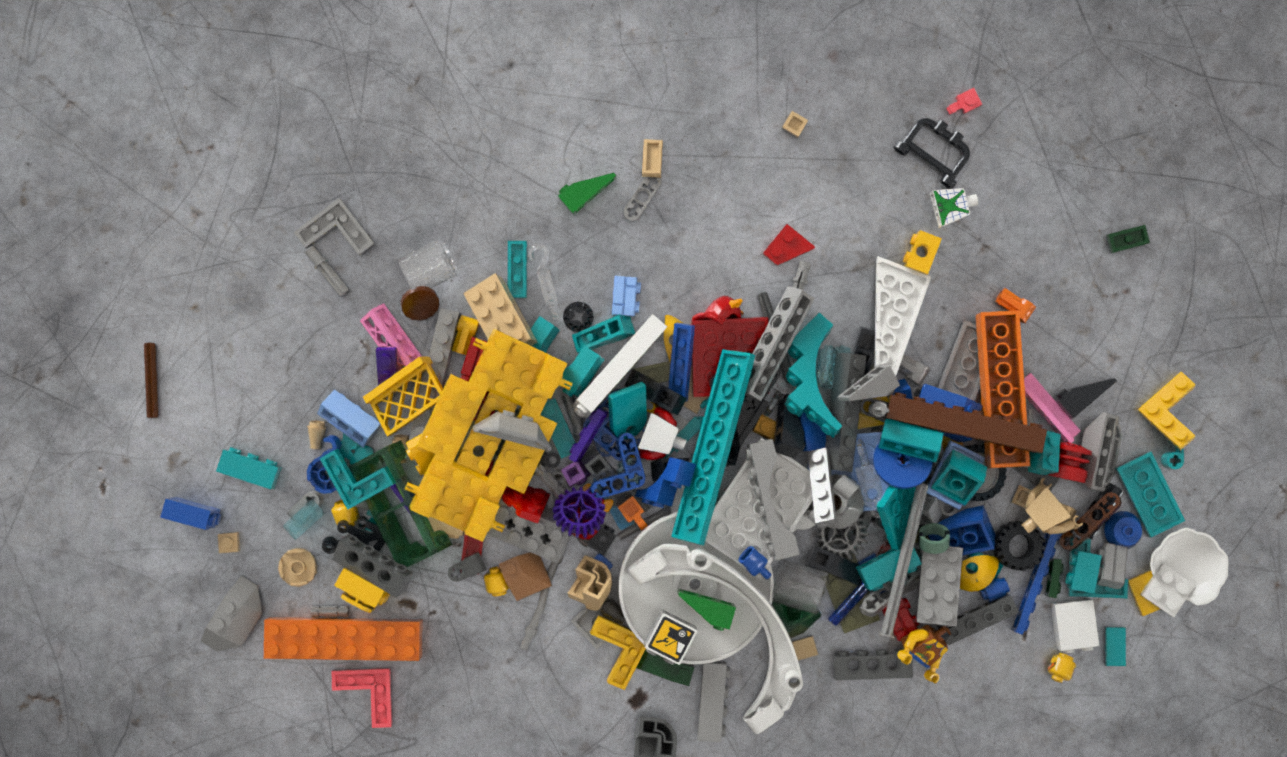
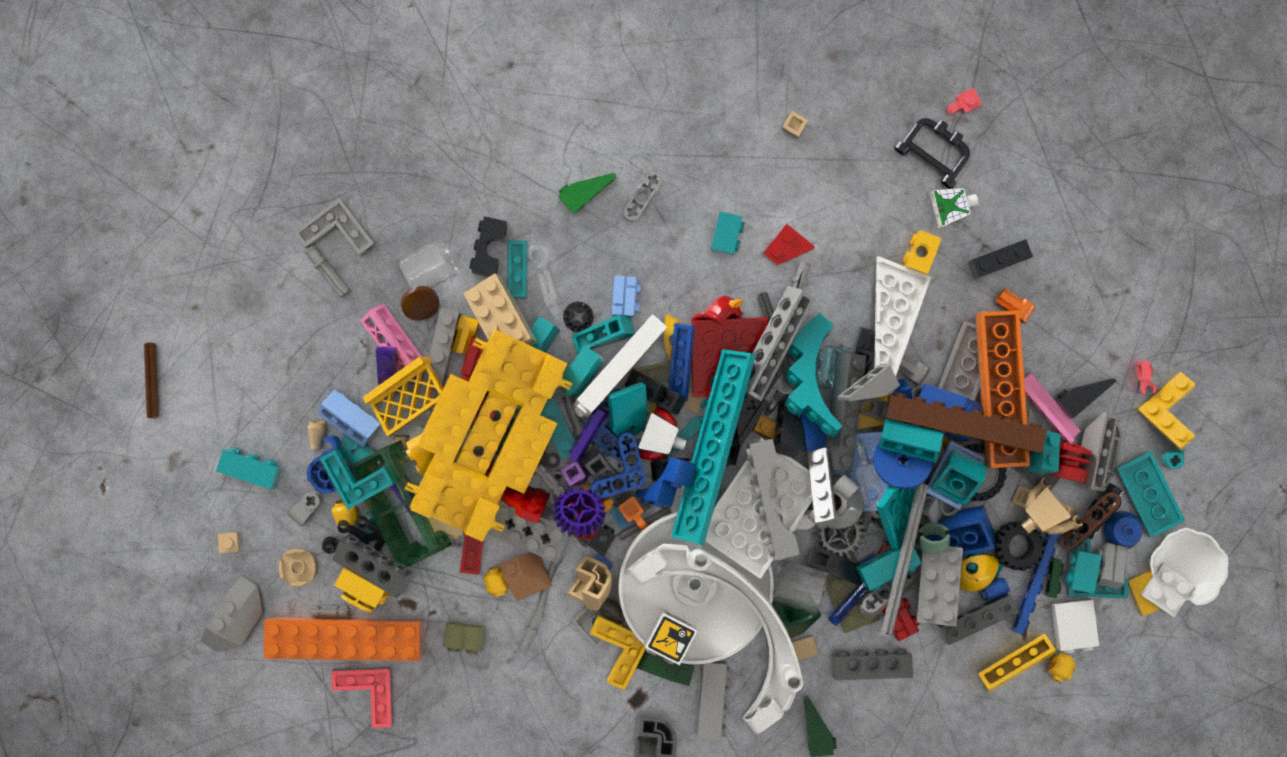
blue brick [160,497,221,530] -> none
clear light blue plate [283,499,325,540] -> none
dark grey piece [448,552,487,582] -> none
light grey wedge [472,410,551,451] -> none
tan tile [642,139,663,178] -> none
green slope [677,588,736,631] -> none
blue piece [738,546,772,579] -> none
light grey axle [869,401,889,417] -> none
torso [897,625,951,684] -> none
teal tile [1105,627,1126,666] -> none
dark green plate [1106,225,1150,253] -> none
none -> olive brick [443,622,486,654]
none -> black arch [469,216,508,277]
none -> teal brick [711,211,745,256]
none -> dark green slope [804,695,837,757]
none -> black brick [968,239,1033,279]
none -> yellow brick [978,634,1056,694]
none -> coral plate [1136,360,1156,394]

